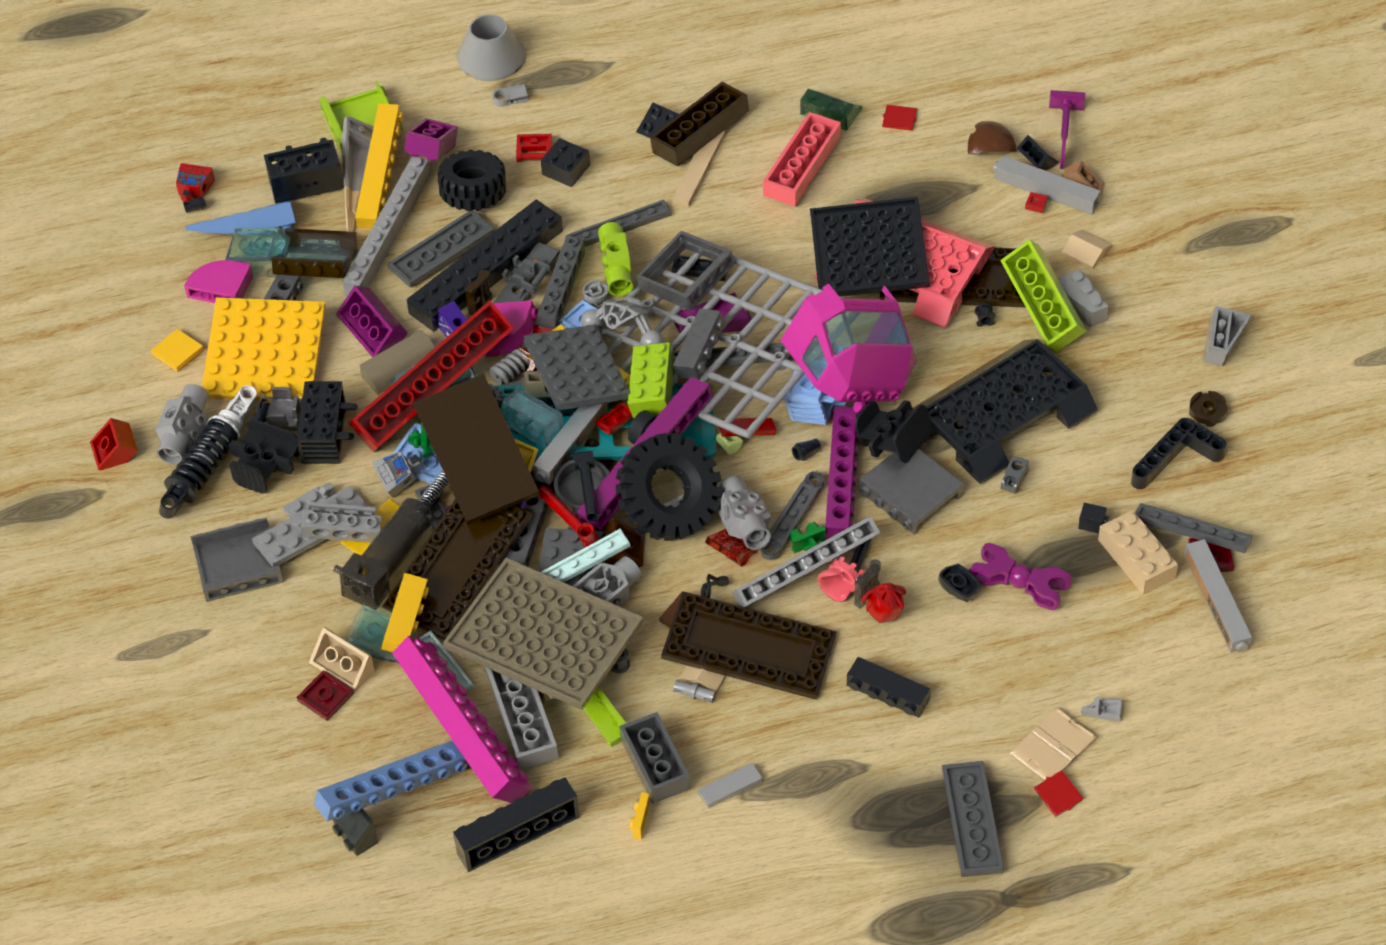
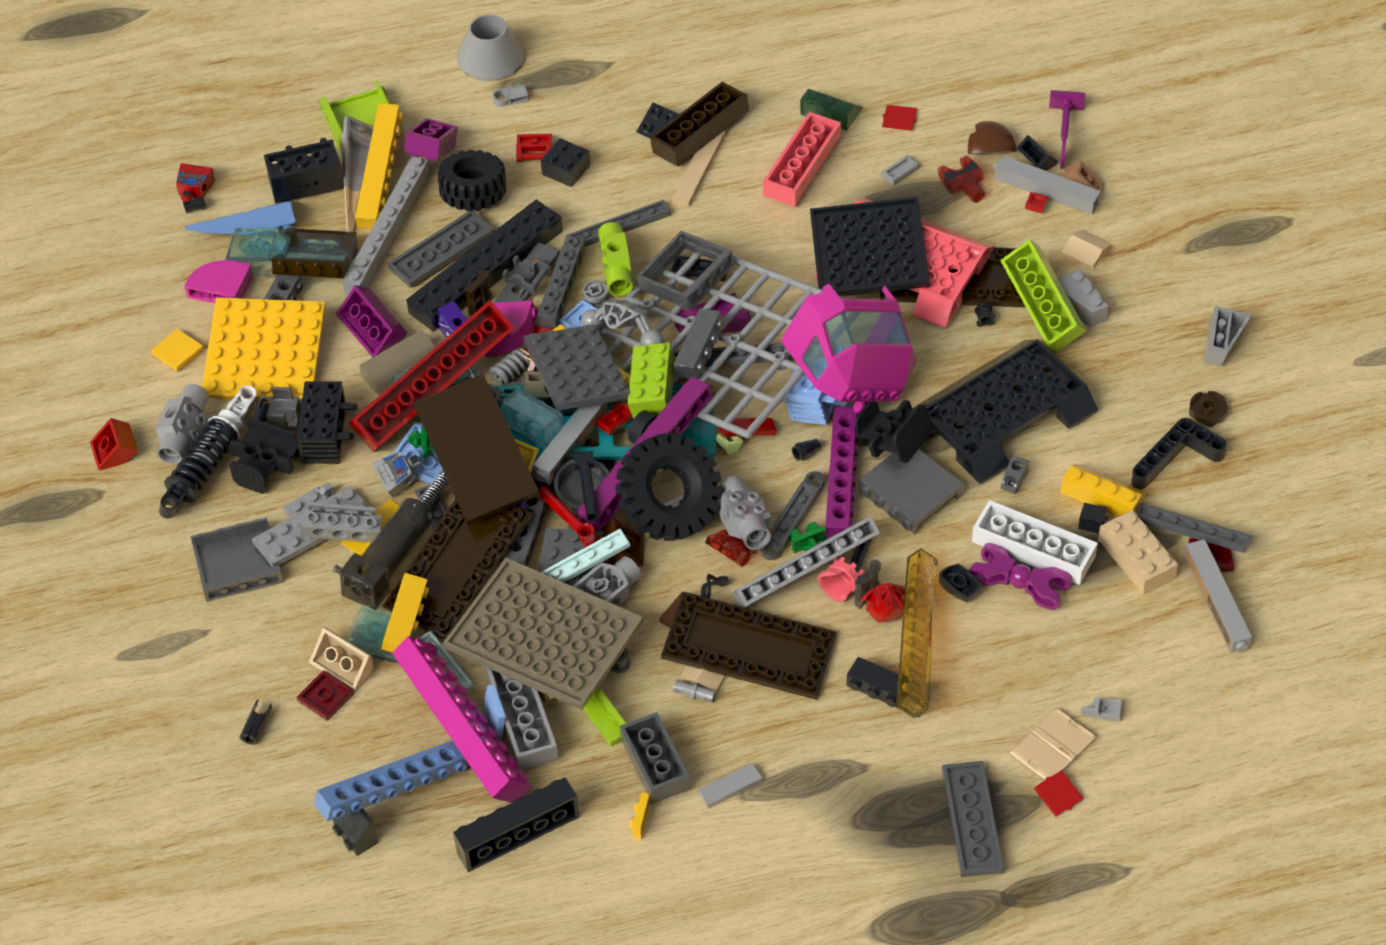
none -> black piece [239,699,272,745]
none -> light blue tile [483,684,506,741]
none -> light grey tile [881,155,919,186]
none -> clear yellow brick [896,548,938,718]
none -> clear red connector [938,156,985,203]
none -> white brick [972,500,1098,585]
none -> yellow slope [1061,464,1148,517]

